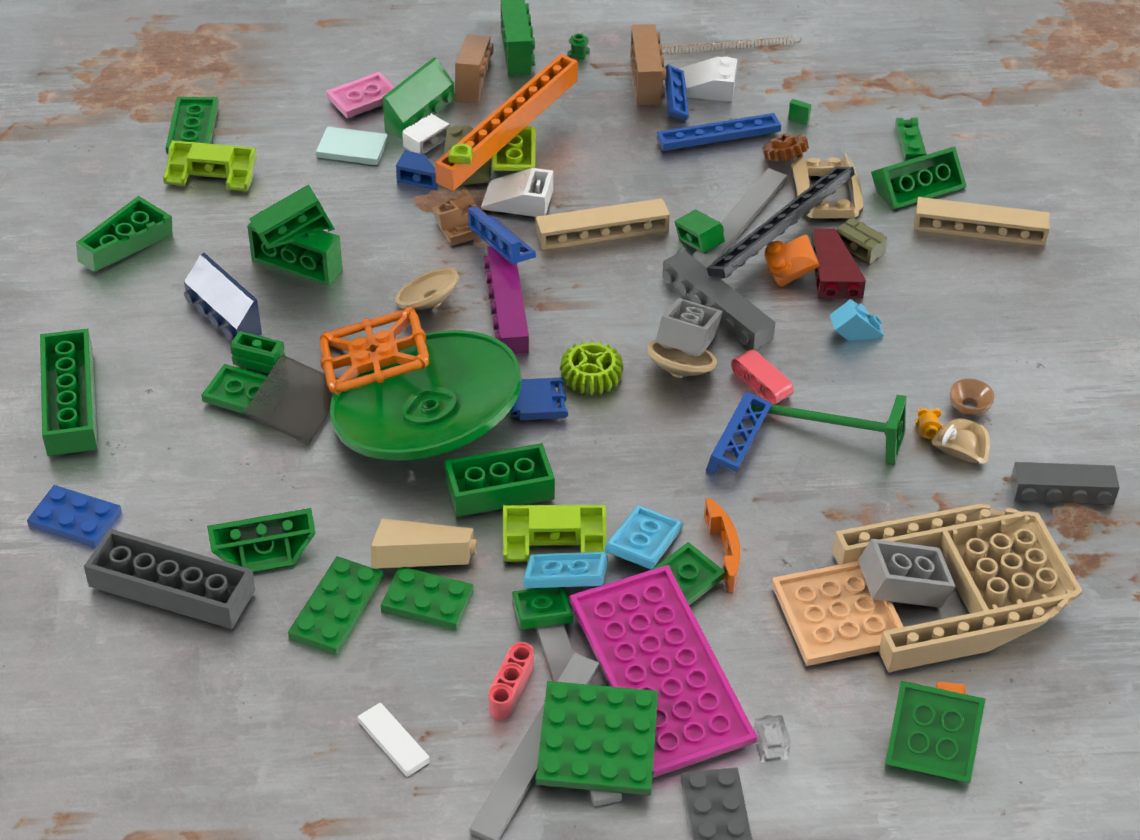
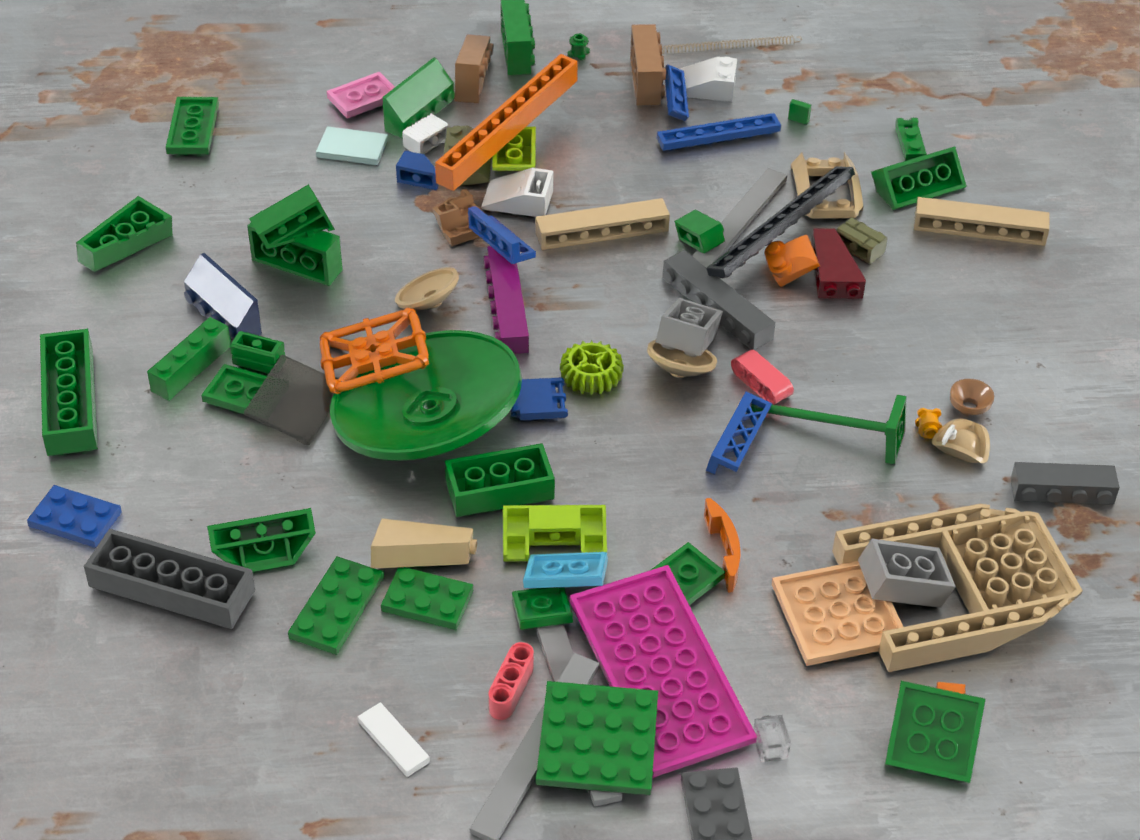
lime bracket [163,140,257,191] -> none
lime tile [448,143,473,165] -> none
medium azure tile [605,505,683,570] -> none
dark orange gear [762,133,809,162] -> none
medium azure slope [830,299,884,341] -> none
none -> green brick [147,317,231,401]

